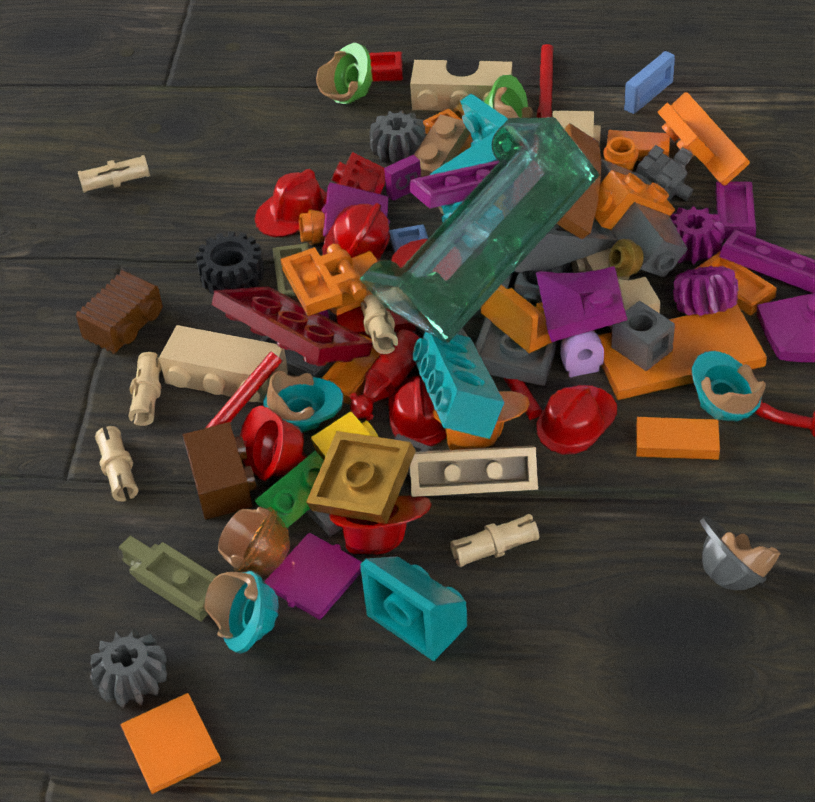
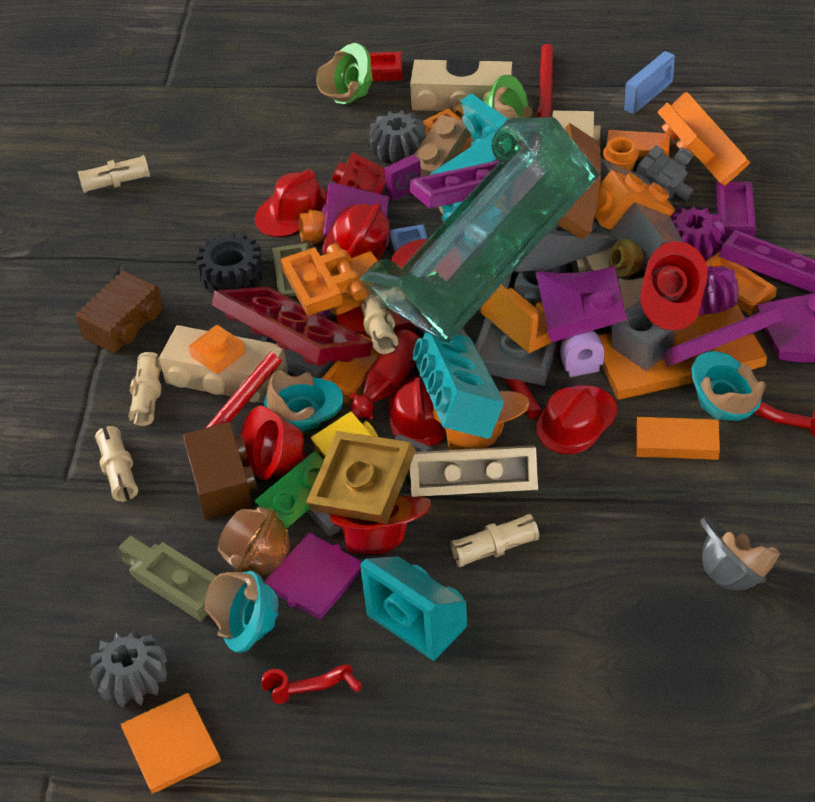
none -> orange plate [189,325,246,375]
none -> red piece [261,664,362,704]
none -> red piece [640,241,708,331]
none -> magenta tile [662,307,783,367]

